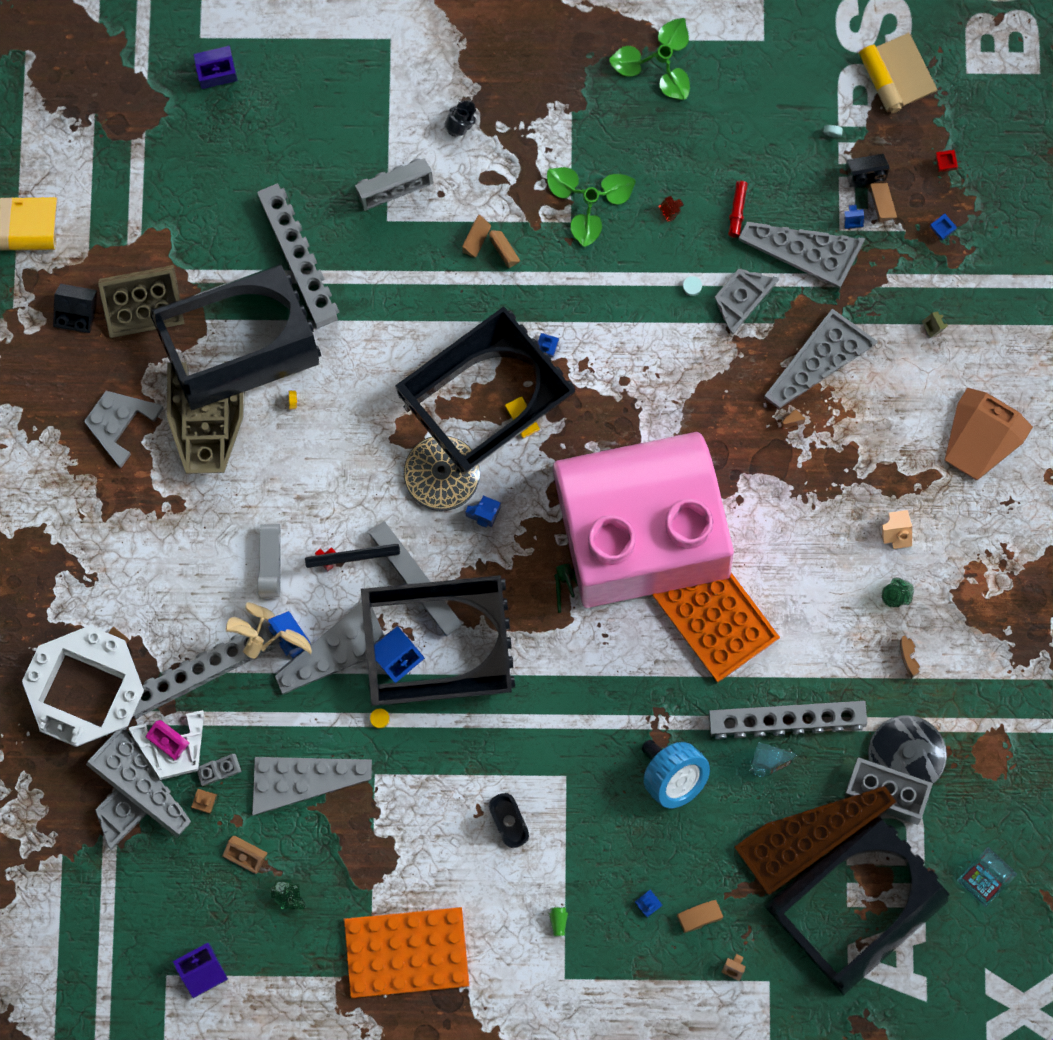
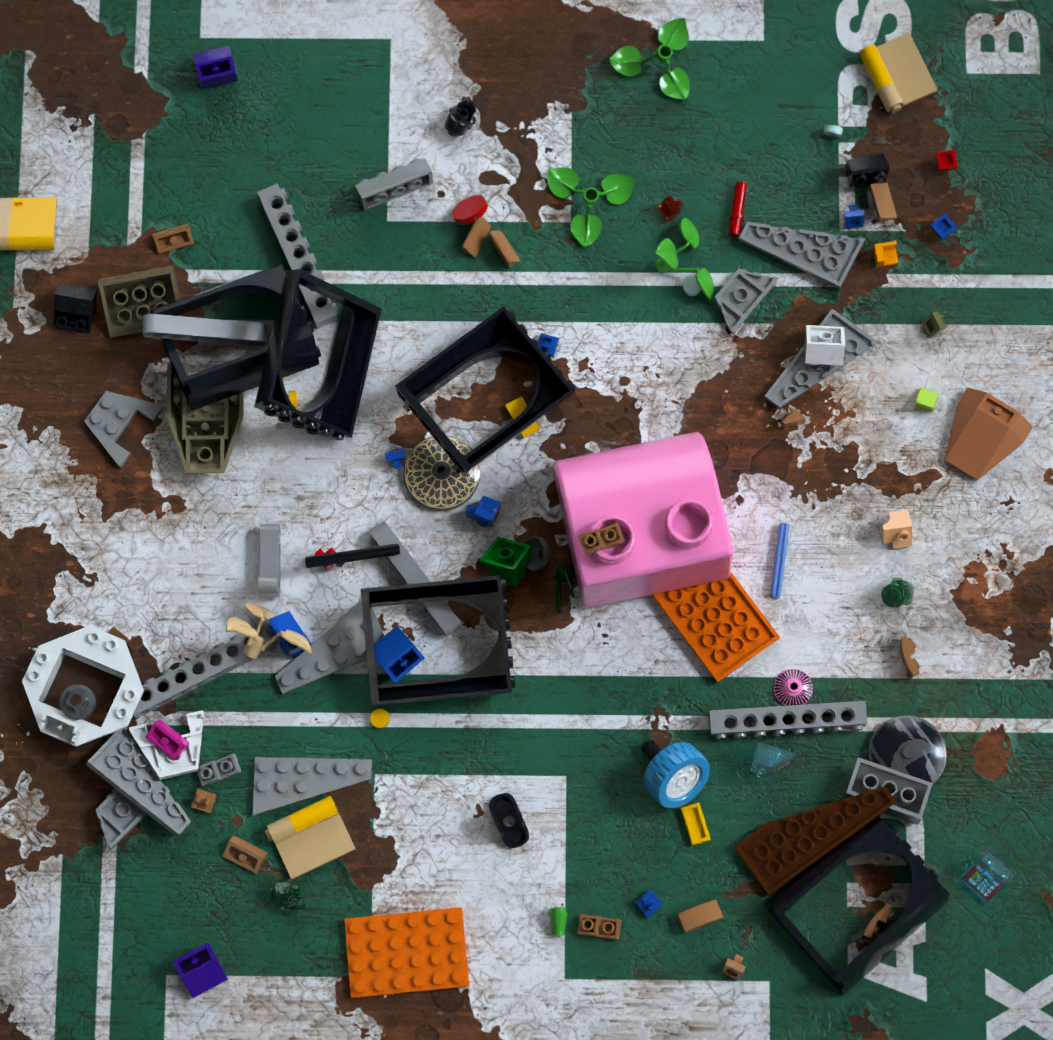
none -> dark grey piece [60,684,96,720]
none -> light grey beam [142,314,268,346]
none -> medium nougat slope [152,224,194,254]
none -> black panel [254,269,382,441]
none -> tan door [265,795,356,880]
none -> blue tile [384,448,405,469]
none -> red tile [452,195,488,225]
none -> green slope [480,537,532,587]
none -> dark grey piece [525,536,552,571]
none -> medium nougat slope [578,914,622,940]
none -> medium nougat slope [579,523,625,554]
none -> bright green plant [654,218,714,301]
none -> yellow tile [680,803,711,846]
none -> medium blue axle [770,523,789,598]
none -> dish [774,669,813,706]
none -> white slope [805,325,845,366]
none -> medium nougat slope [862,903,894,940]
none -> light orange panel [873,241,898,268]
none -> lime slope [914,388,938,412]

